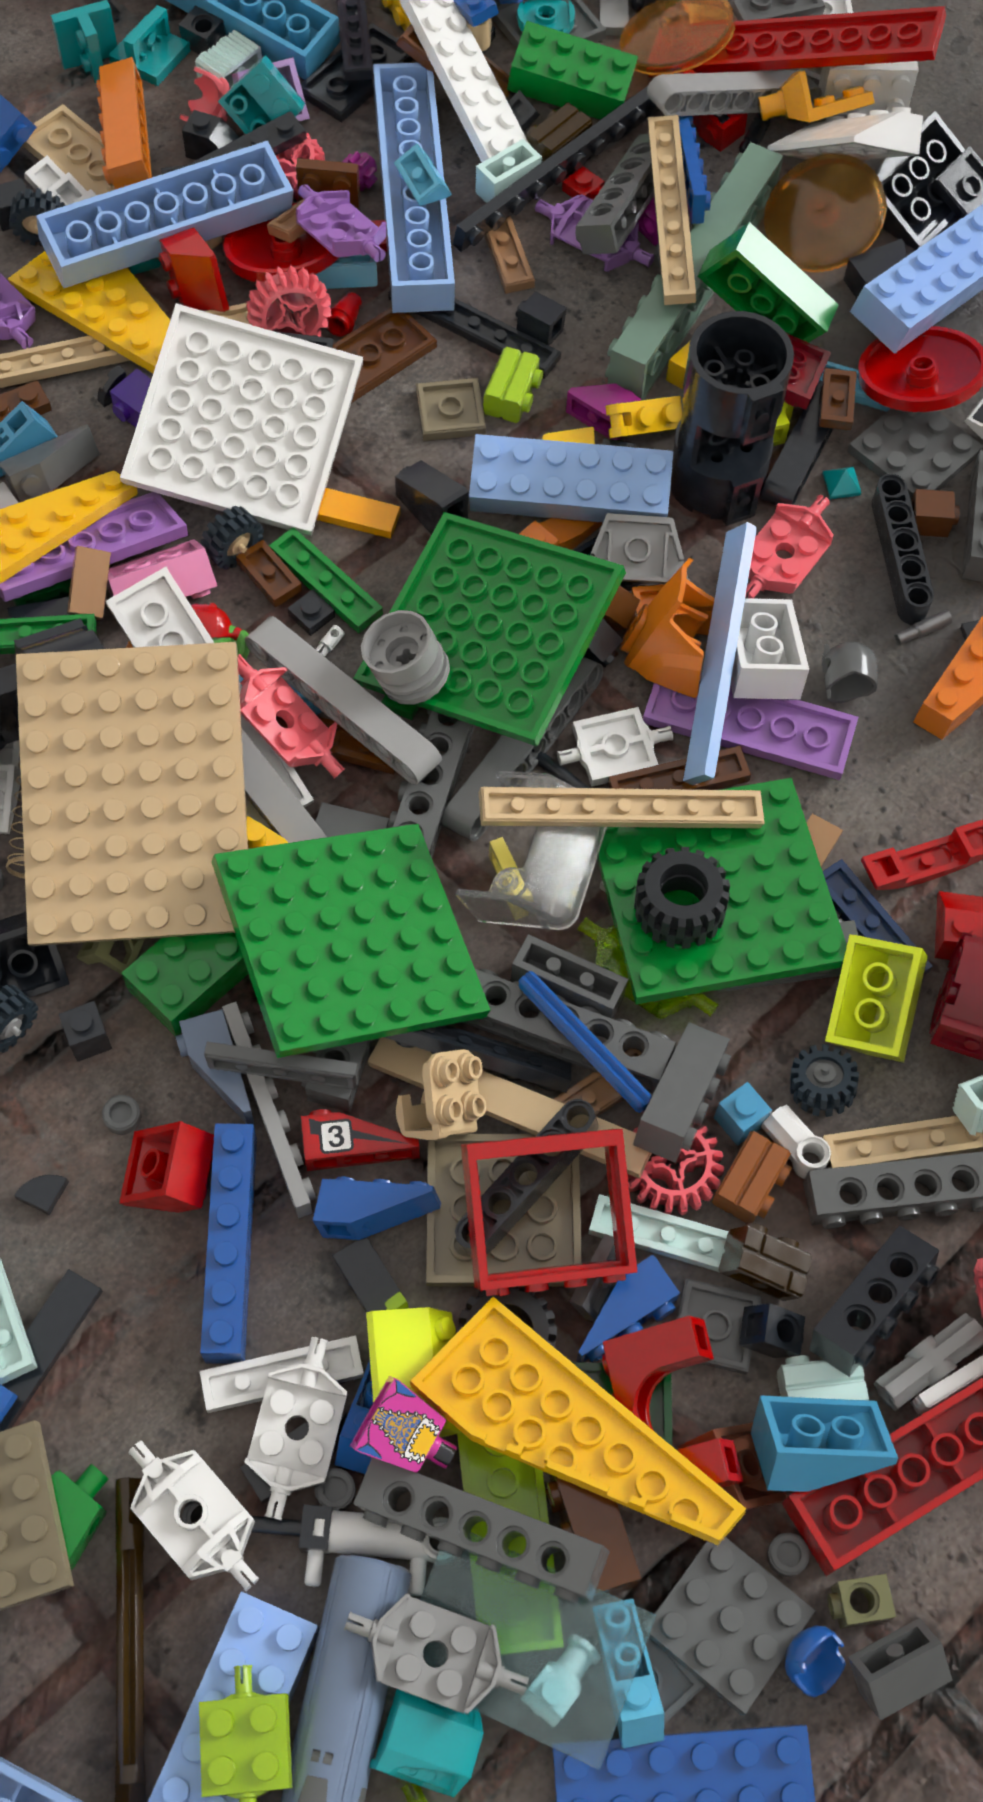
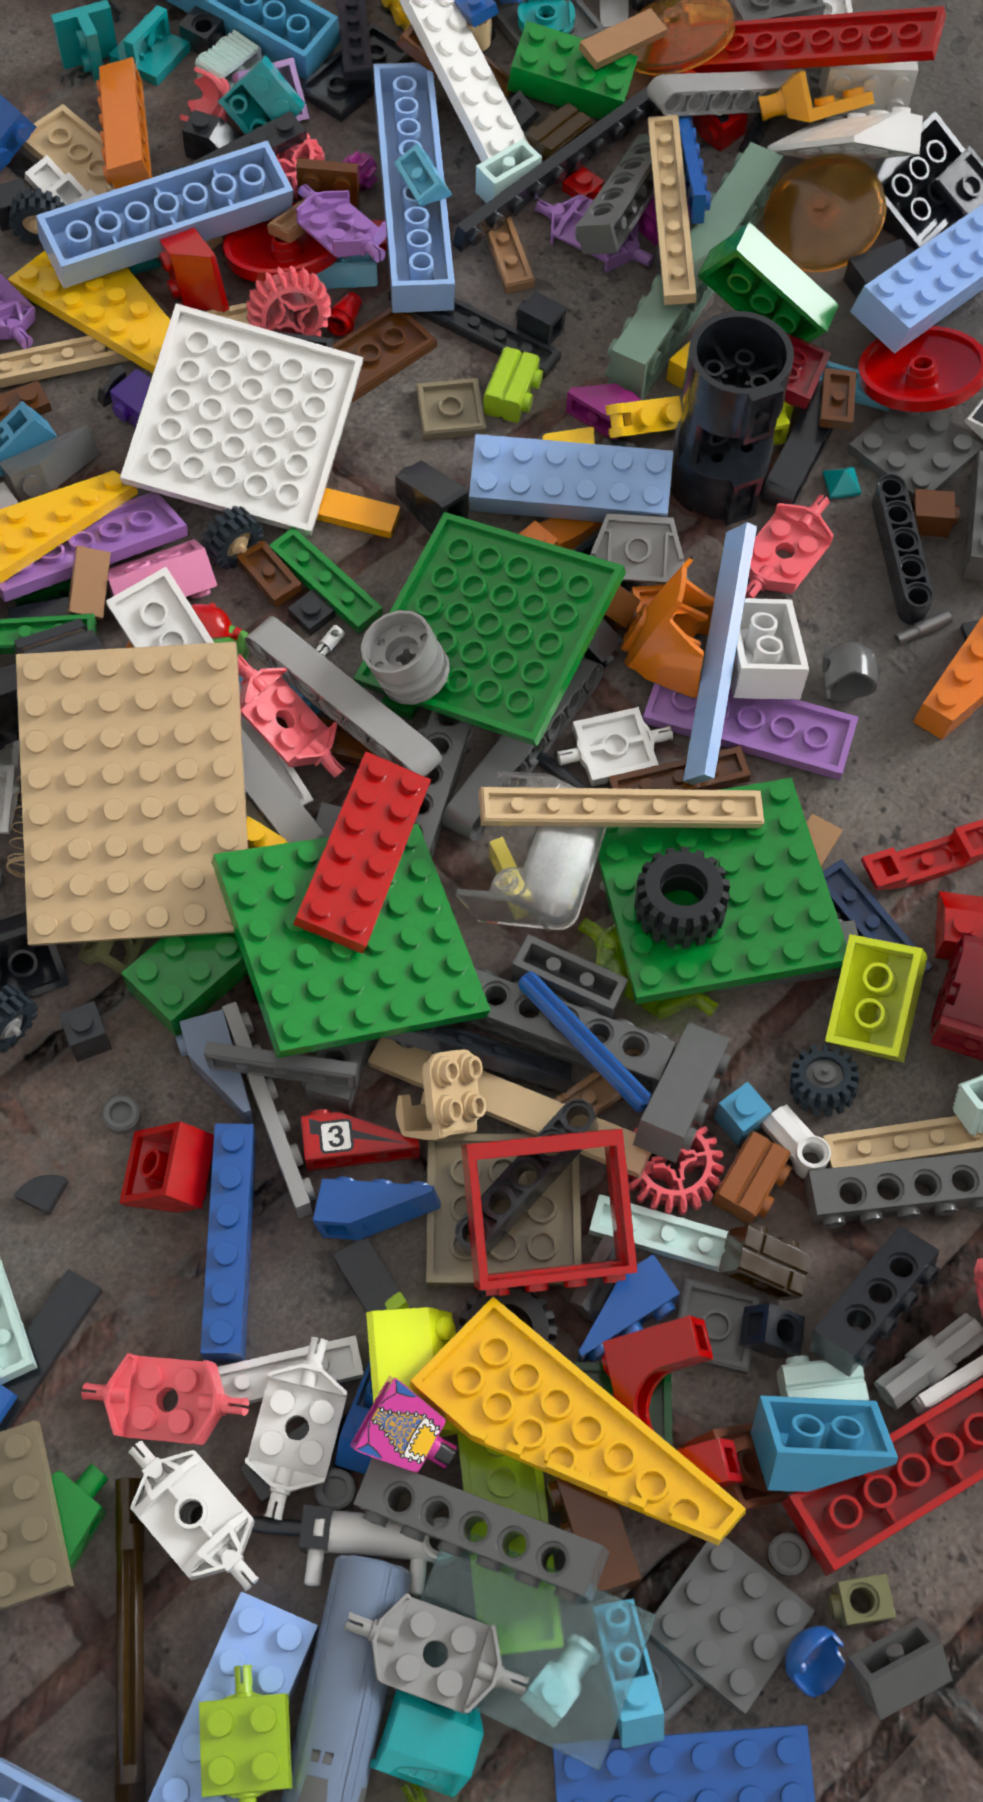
none -> coral plate [81,1353,249,1445]
none -> red plate [293,751,431,954]
none -> medium nougat tile [579,8,668,70]

